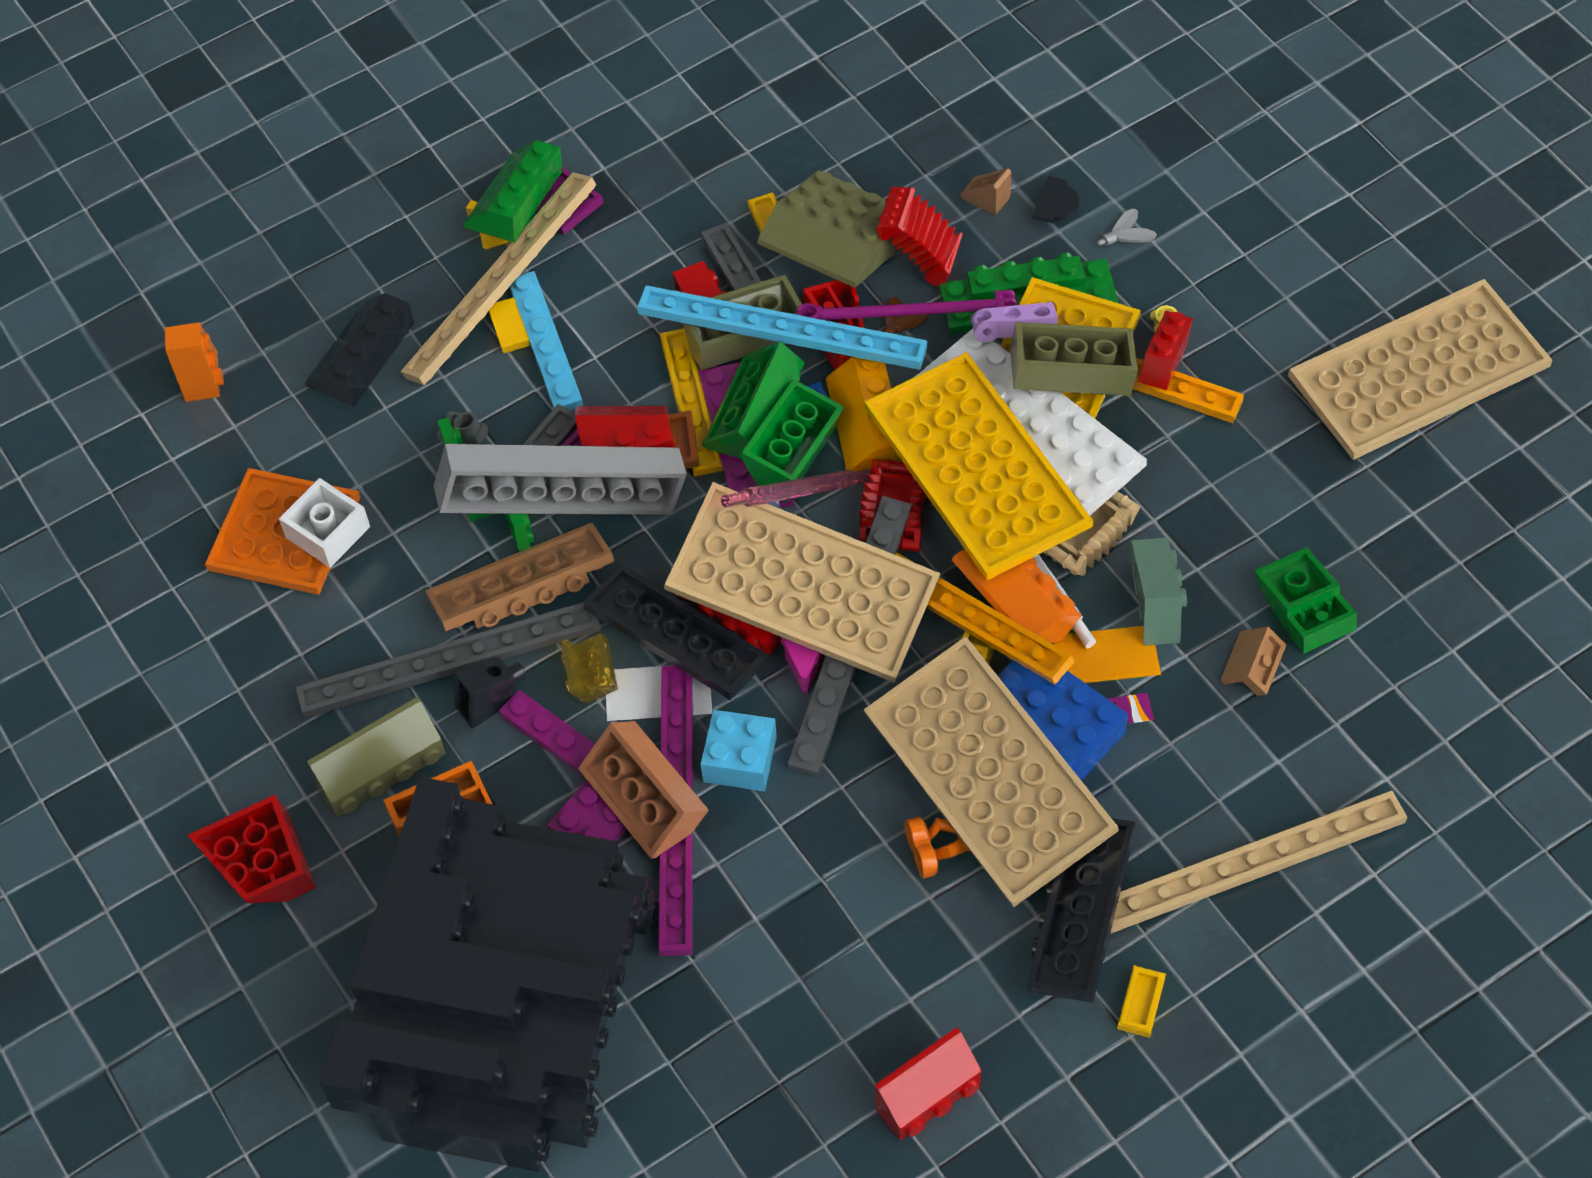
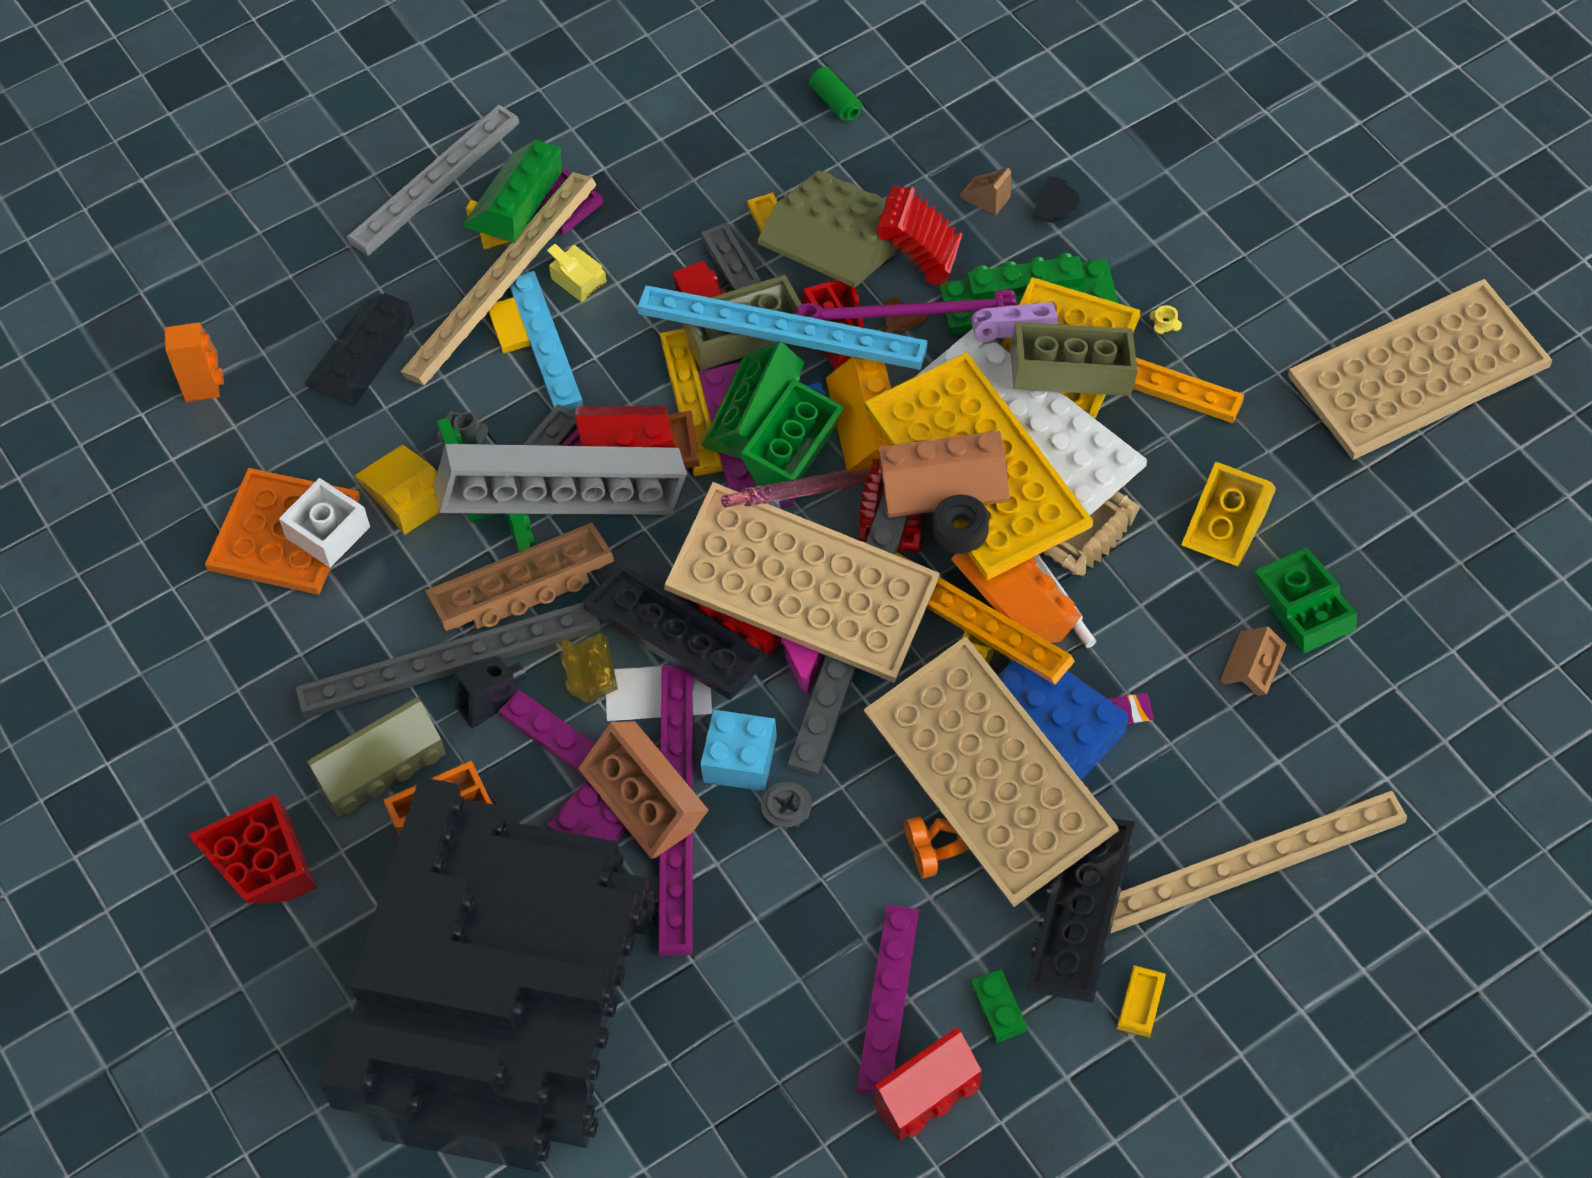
light orange sticker [1054,626,1161,683] -> none
light grey piece [1097,208,1157,246] -> none
sand green wedge [1131,537,1187,646] -> none
red brick [1139,311,1194,390] -> none
none -> light grey tile [347,105,519,256]
none -> yellow slope [354,444,439,535]
none -> light yellow piece [547,244,607,302]
none -> dark grey gear [761,782,812,831]
none -> green brick [809,66,862,121]
none -> magenta plate [857,905,919,1096]
none -> nougat slope [879,431,1010,518]
none -> black tyre [933,494,989,553]
none -> green plate [971,969,1027,1043]
none -> yellow slope [1181,461,1276,567]

